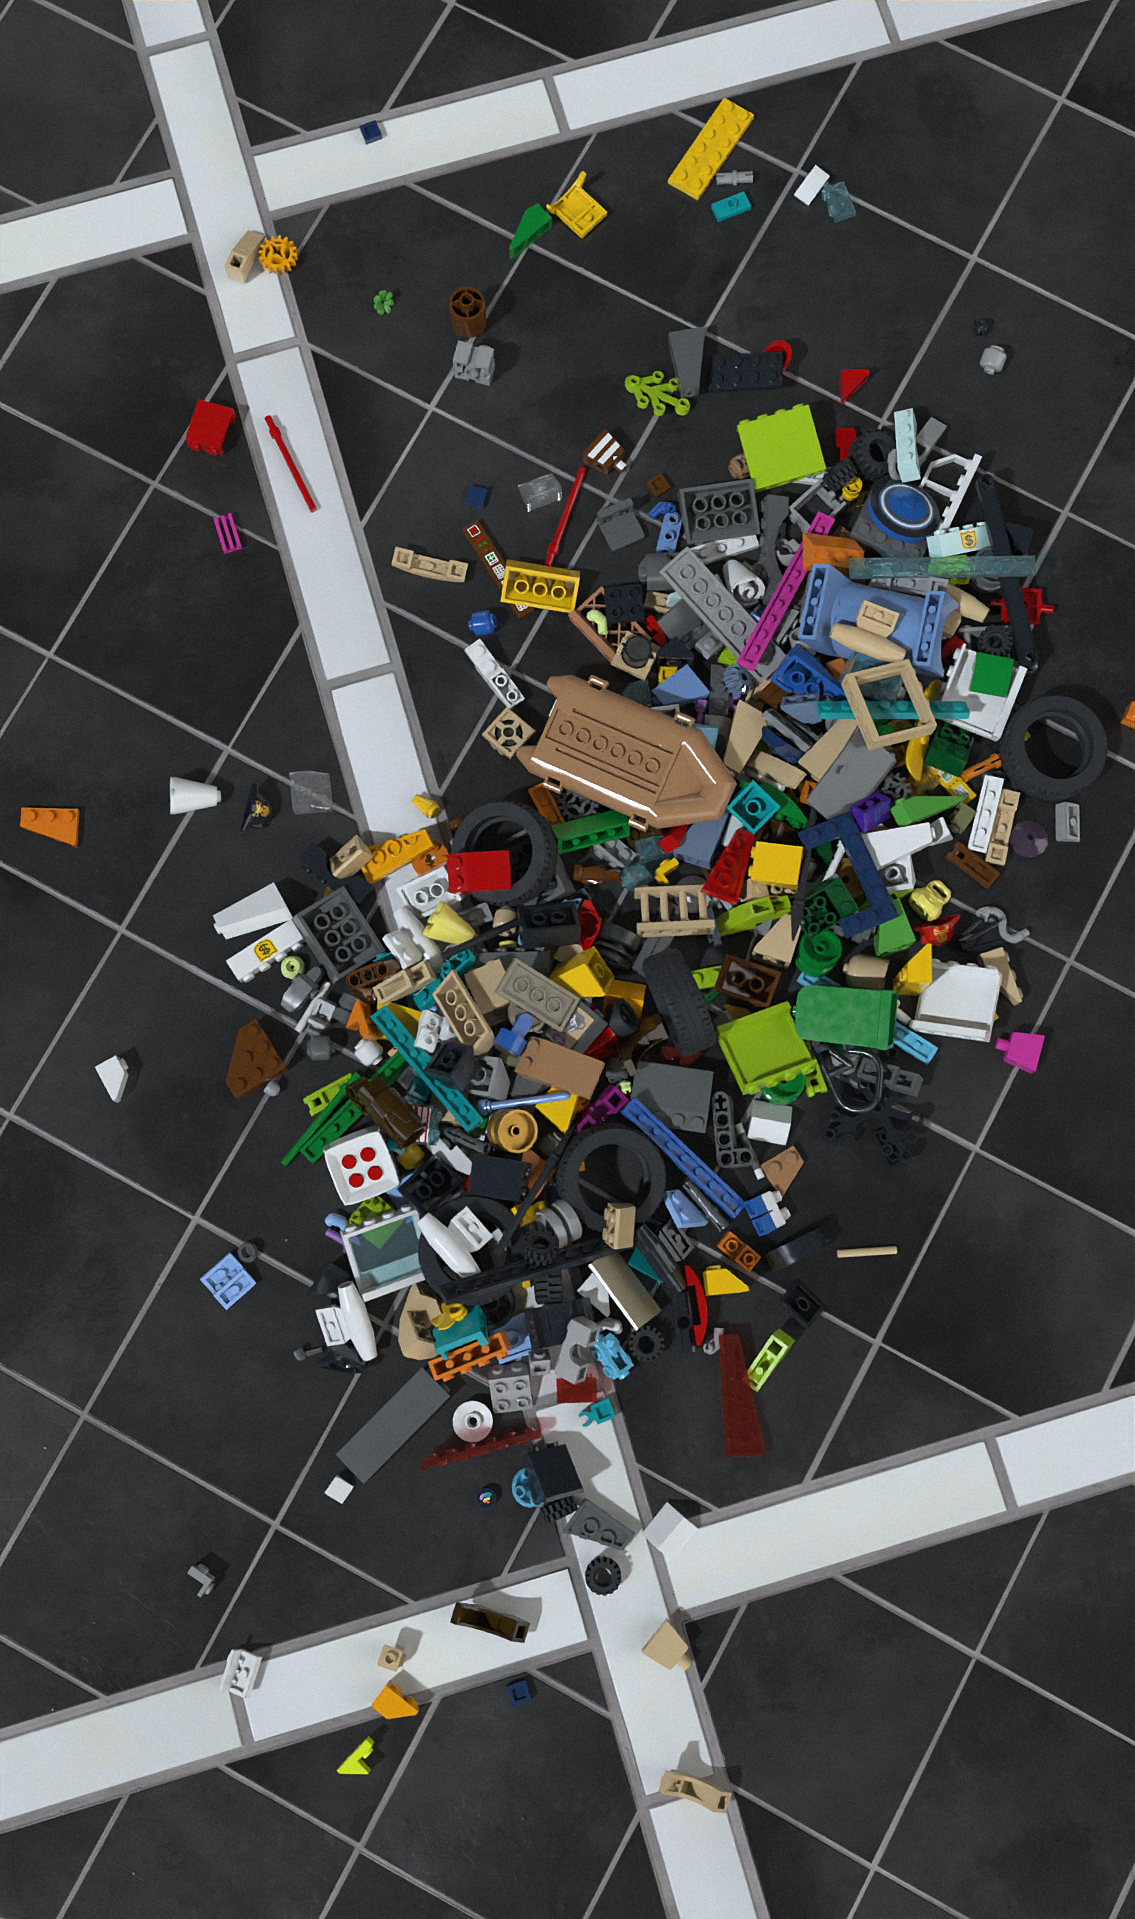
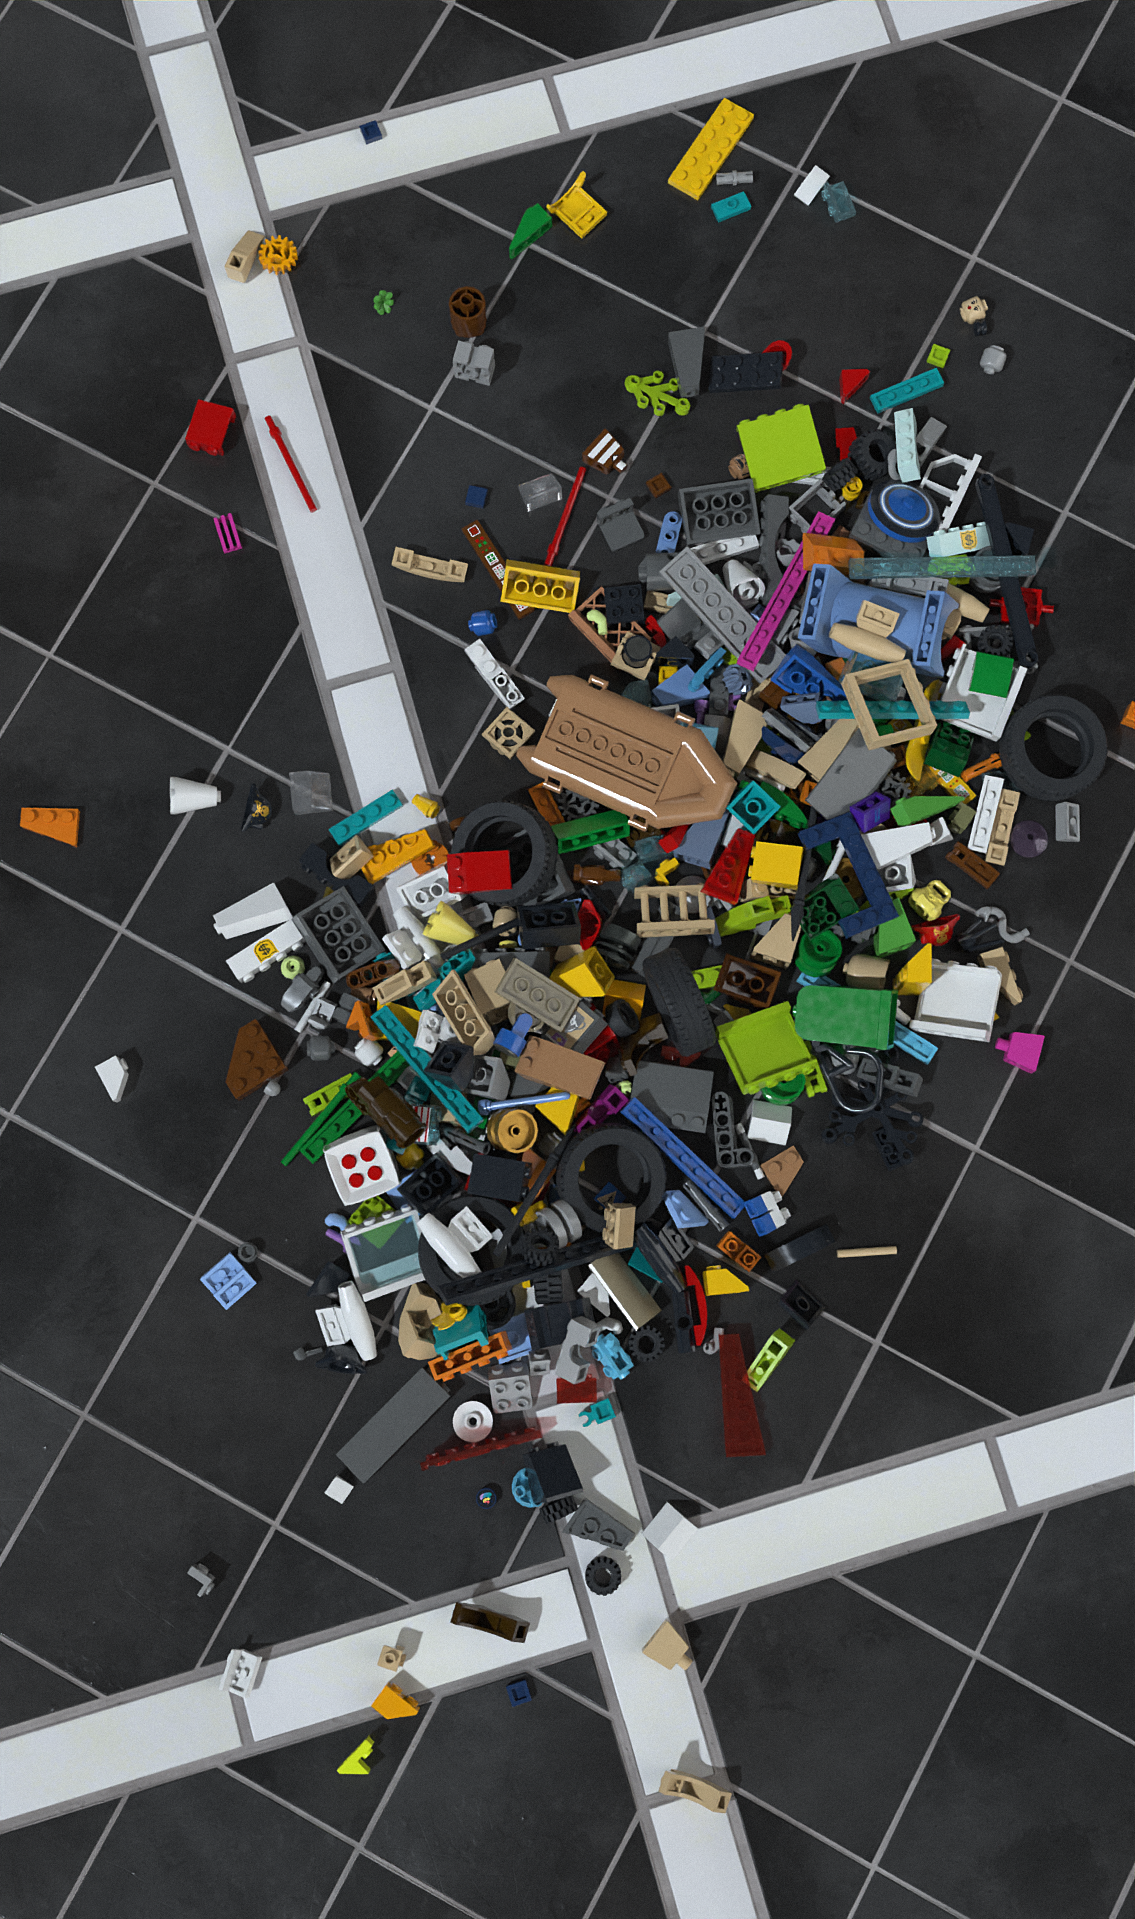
blue arm [648,502,676,520] -> none
none -> teal plate [329,789,403,846]
none -> blue piece [582,1182,626,1231]
none -> dark azure plate [688,647,727,692]
none -> teal plate [870,368,944,414]
none -> lime tile [927,344,950,368]
none -> tan head [959,296,988,324]

